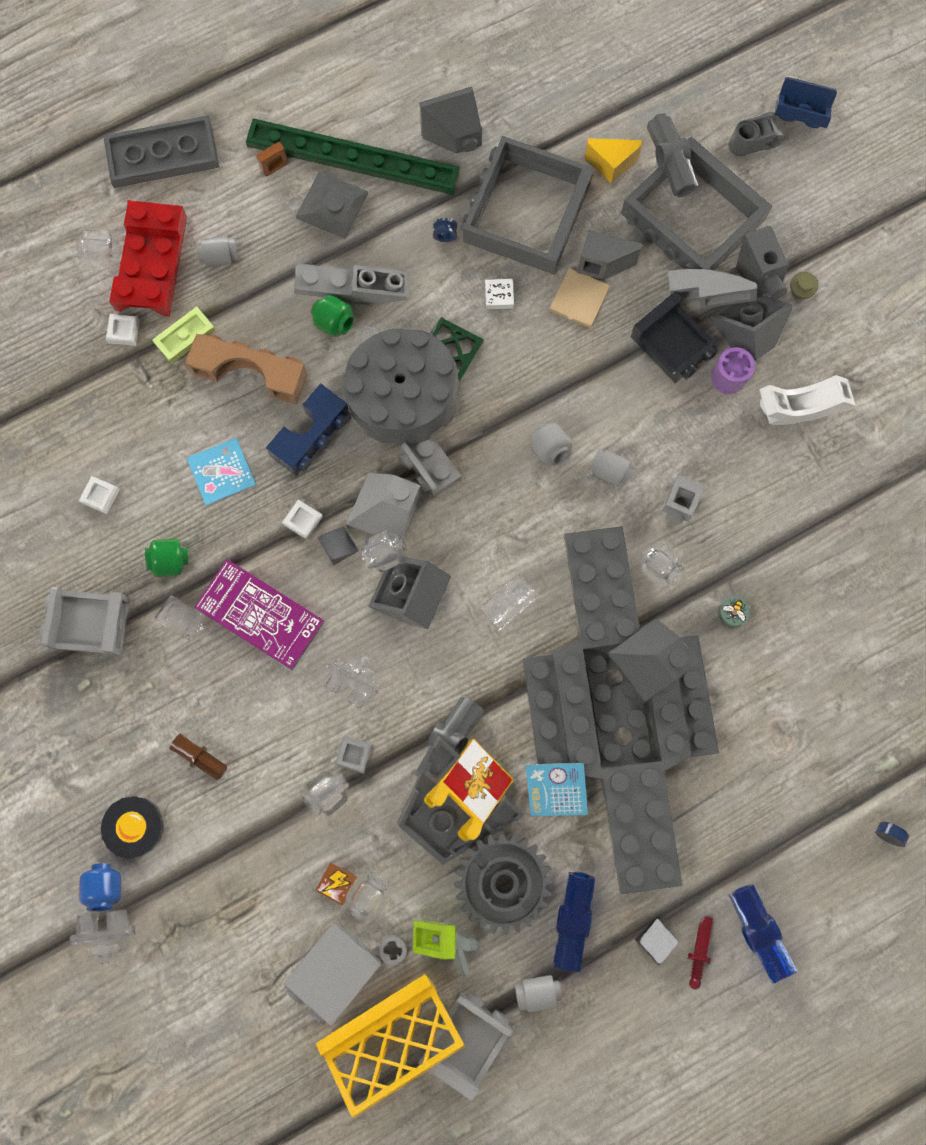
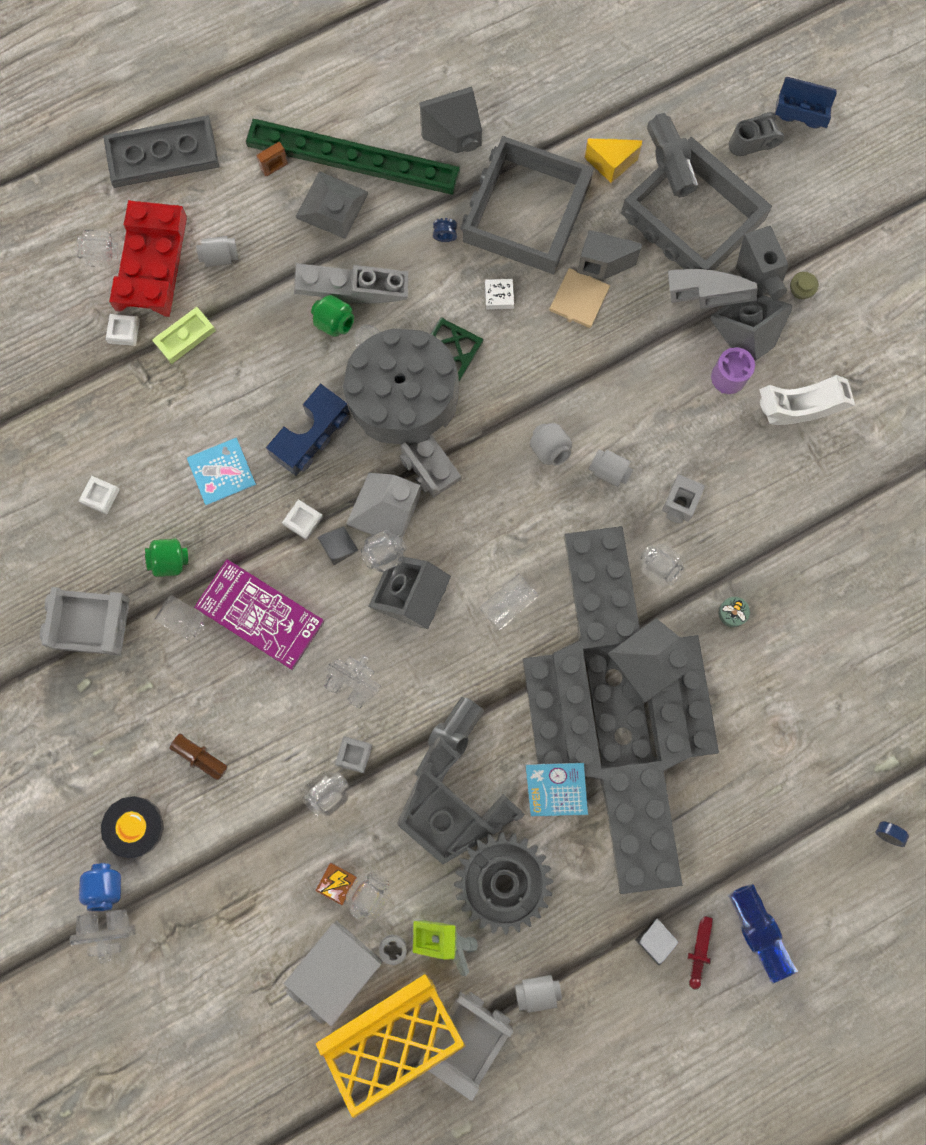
medium nougat arch [185,333,307,405] -> none
flag [424,738,514,842] -> none
clear blue piece [553,871,595,972] -> none
black panel [630,291,721,384] -> none

